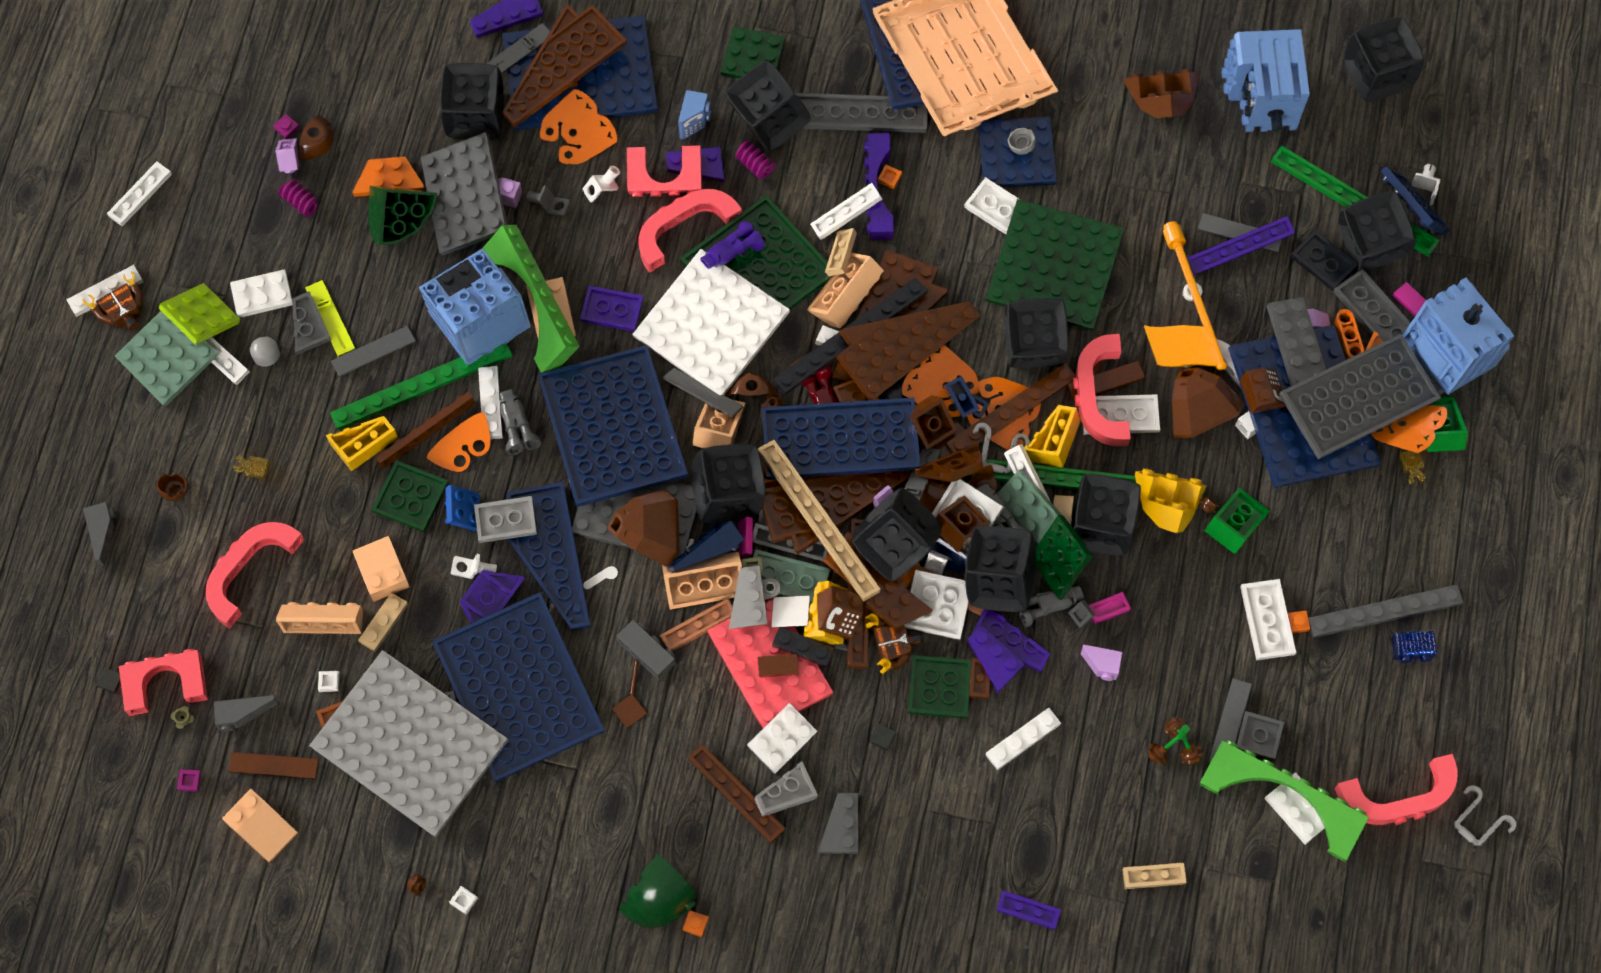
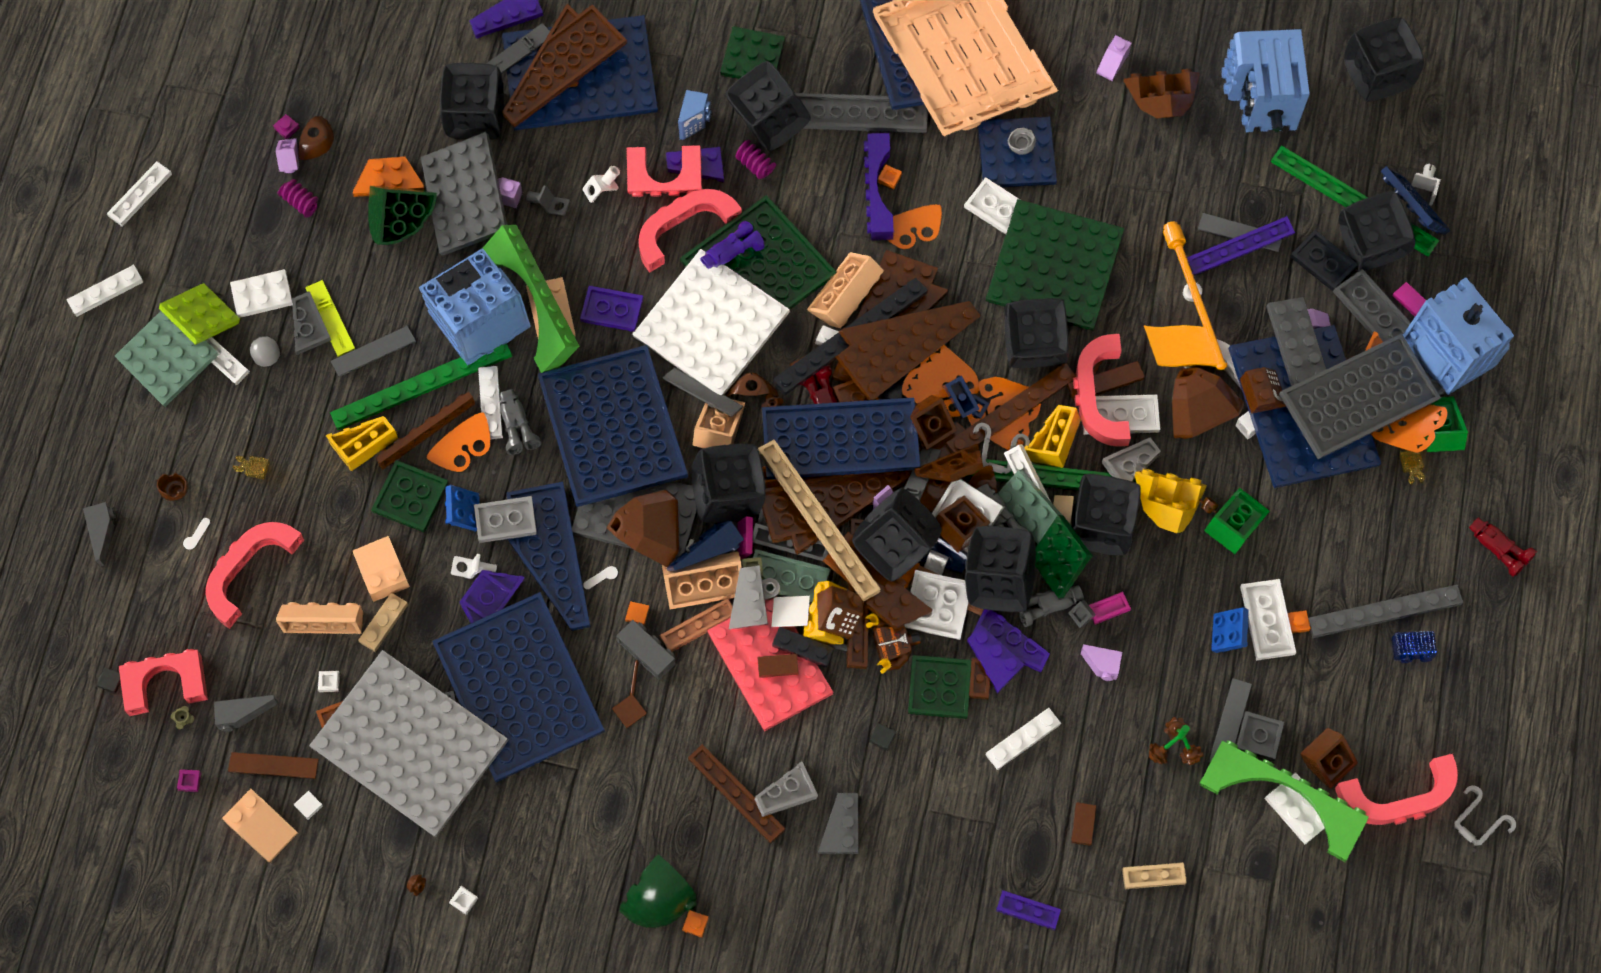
reddish brown torso [82,271,143,330] -> none
orange piece [540,89,617,164] -> none
white plate [747,703,817,774] -> none
white plate [811,183,882,240] -> none
tan plate [825,228,857,276] -> none
orange beam [1333,309,1364,360] -> none
none -> white sticker [183,518,210,549]
none -> white tile [294,791,323,820]
none -> orange tile [625,601,649,626]
none -> orange piece [888,205,941,249]
none -> reddish brown tile [1071,802,1096,846]
none -> lavender slope [1097,35,1131,81]
none -> light grey wing [1102,438,1161,481]
none -> blue plate [1212,607,1249,653]
none -> reddish brown slope [1300,728,1358,789]
none -> dark red piece [1469,517,1538,577]

